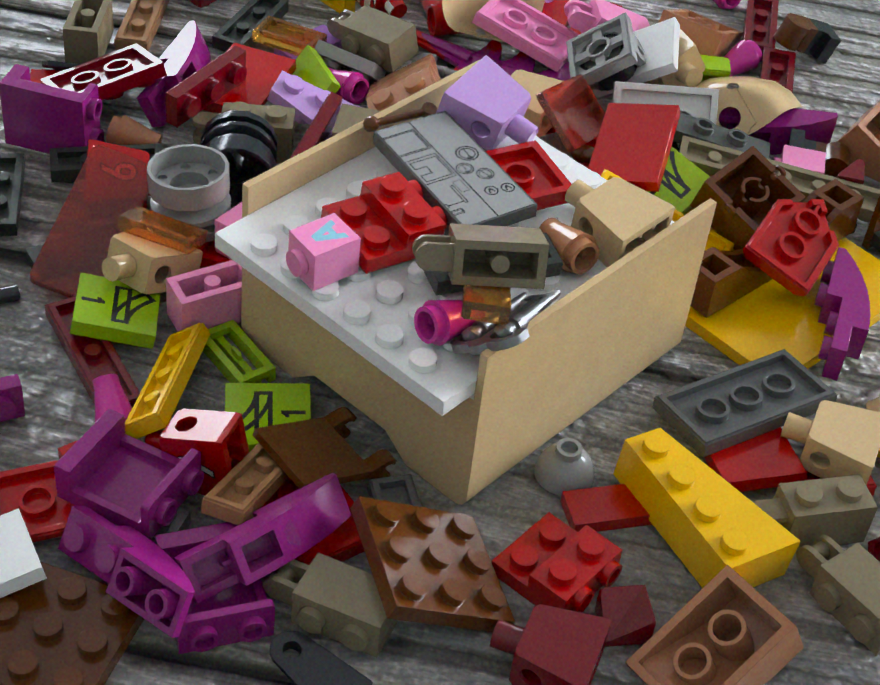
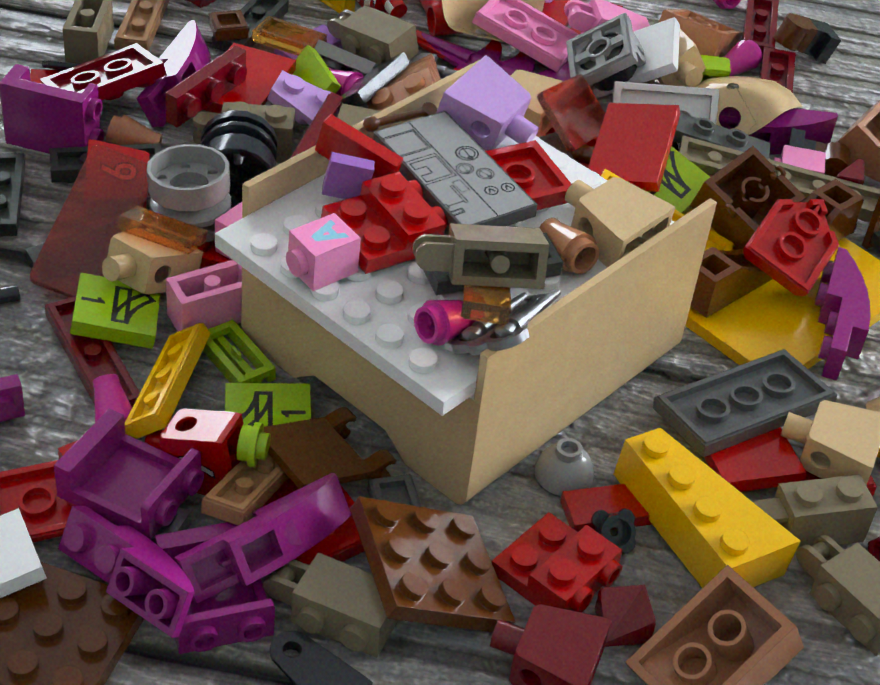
none -> reddish brown tile [208,10,249,41]
none -> lime plate [237,422,271,468]
none -> red tile [315,114,404,179]
none -> medium lavender tile [322,152,375,199]
none -> tile [341,52,410,107]
none -> black plate [591,508,636,553]

